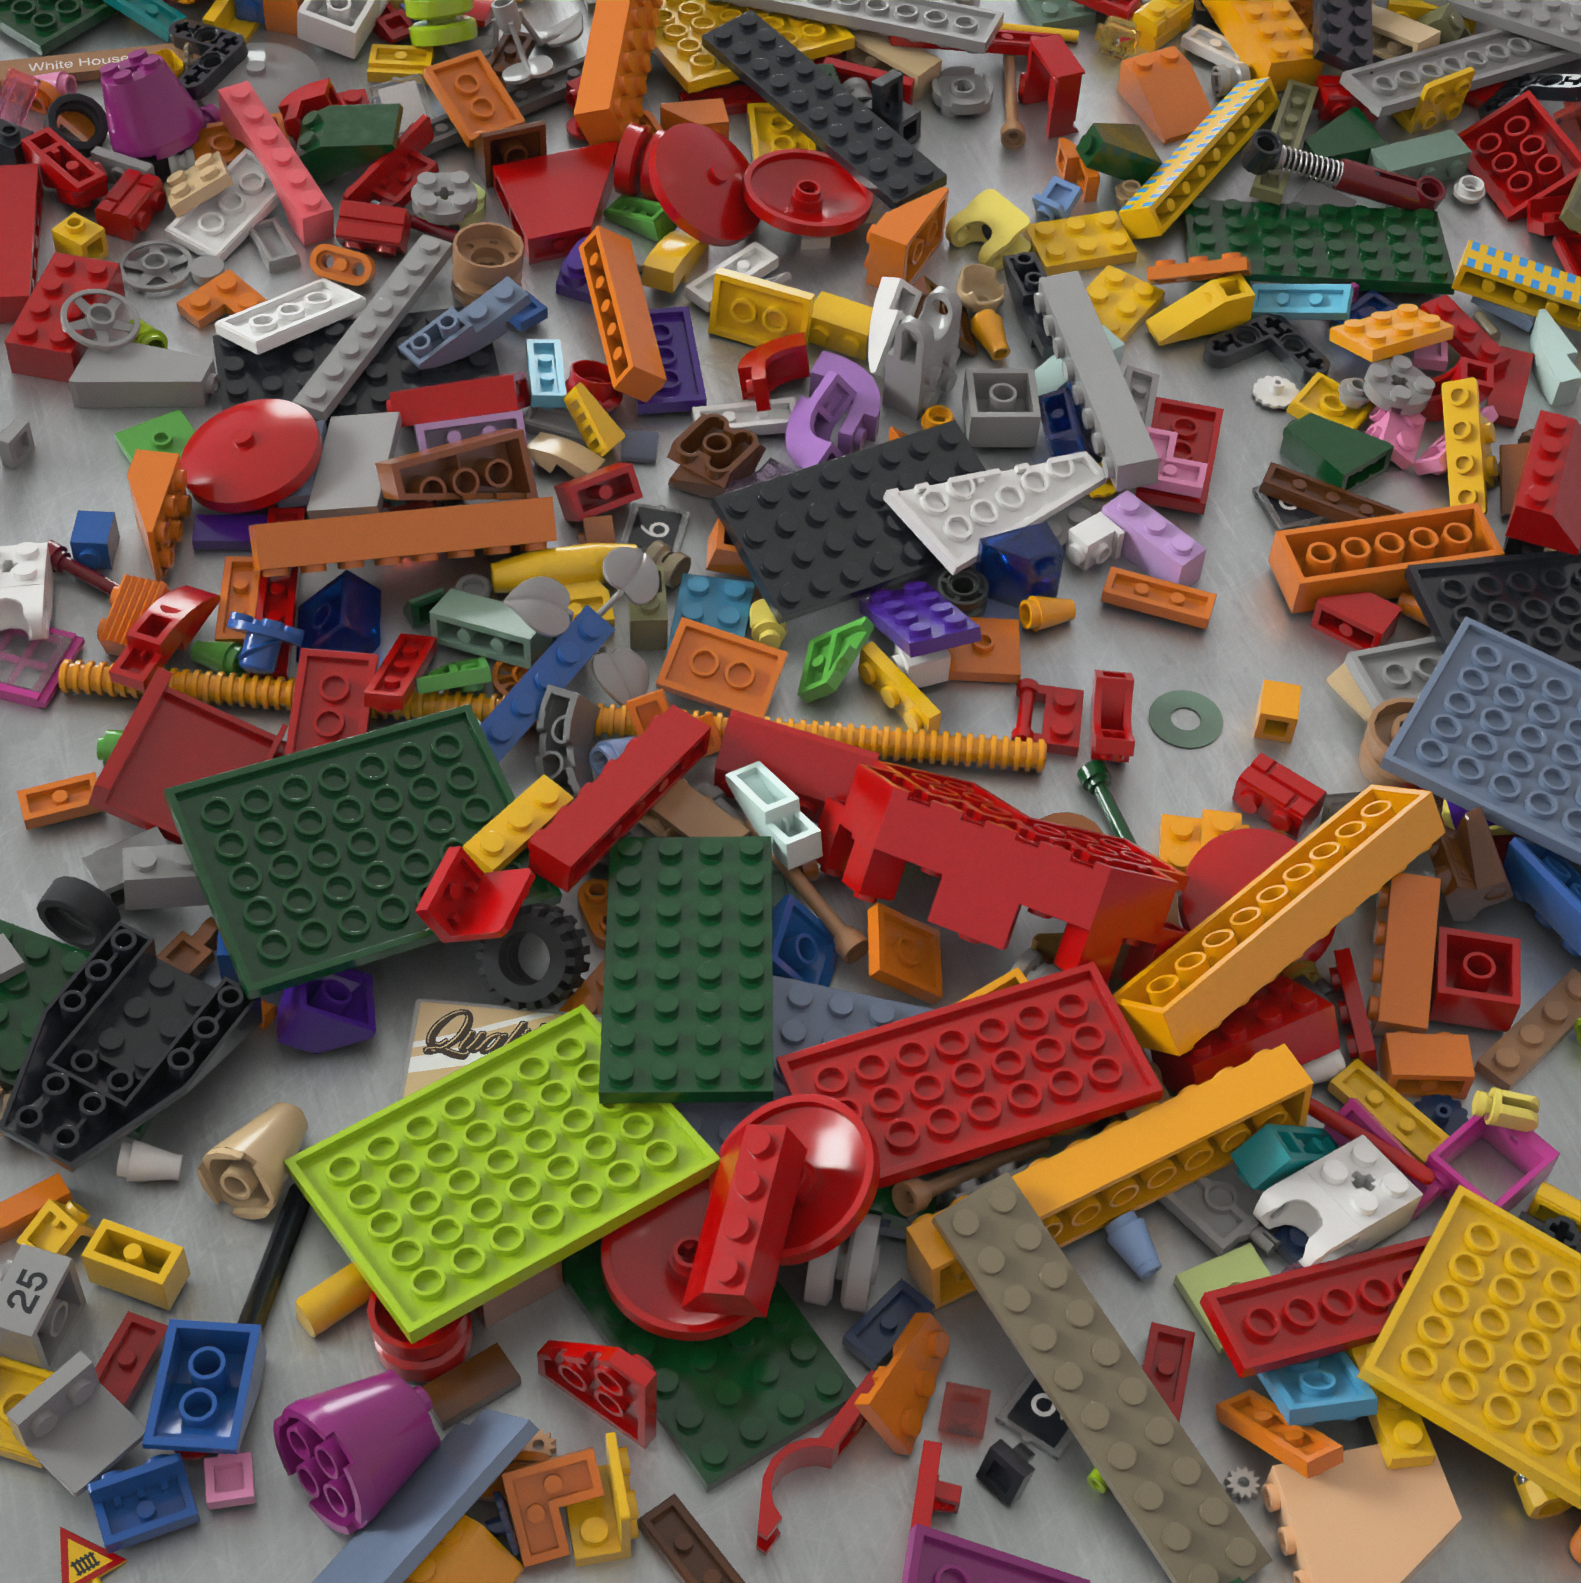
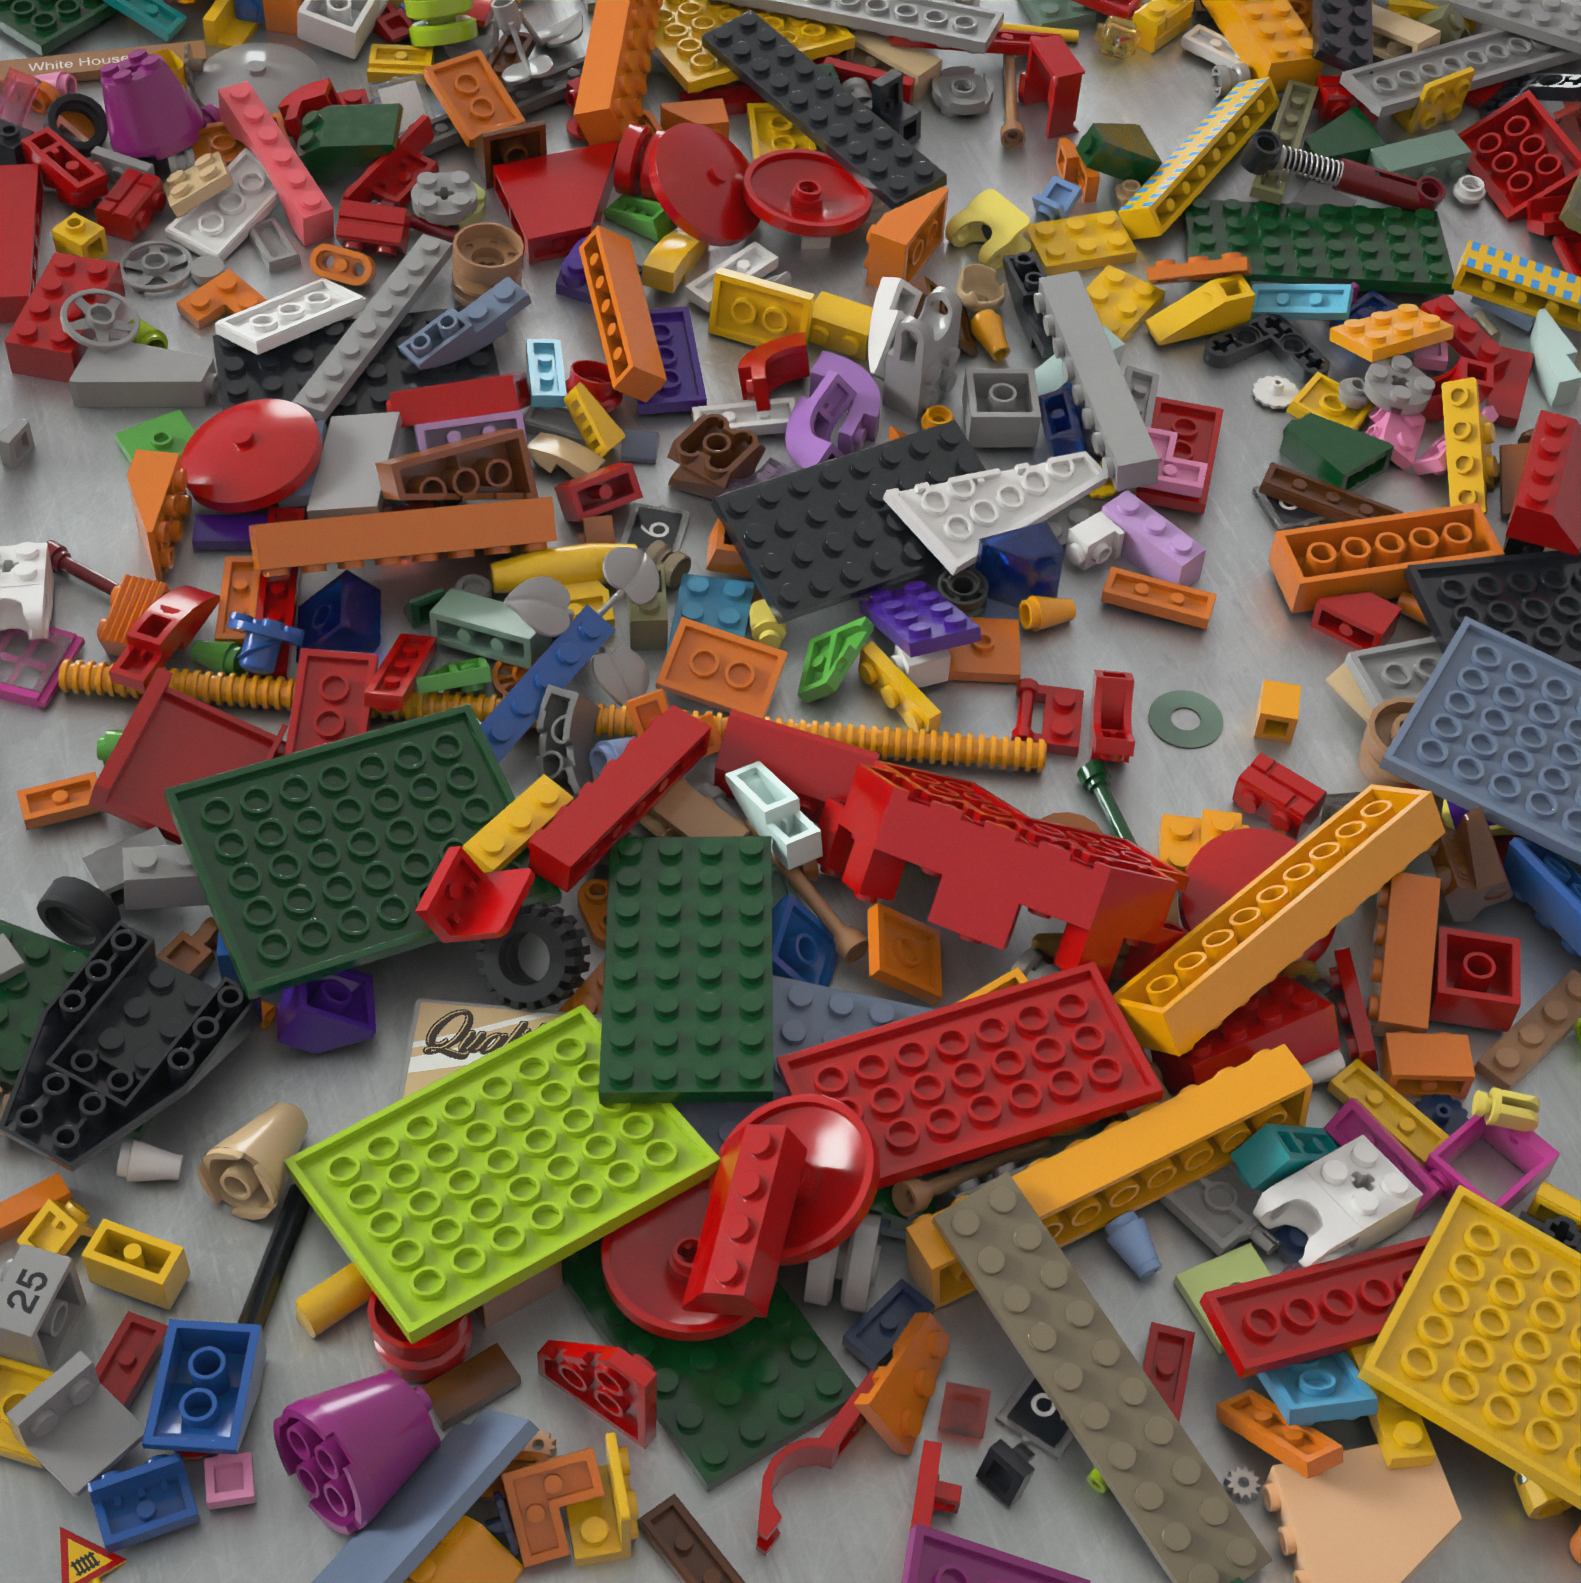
blue brick [70,510,120,569] -> none
black beam [169,19,248,100] -> none
blue plate [508,290,548,332] -> none
orange slope [1117,46,1212,145] -> none
red piece [1308,1097,1435,1185] -> none

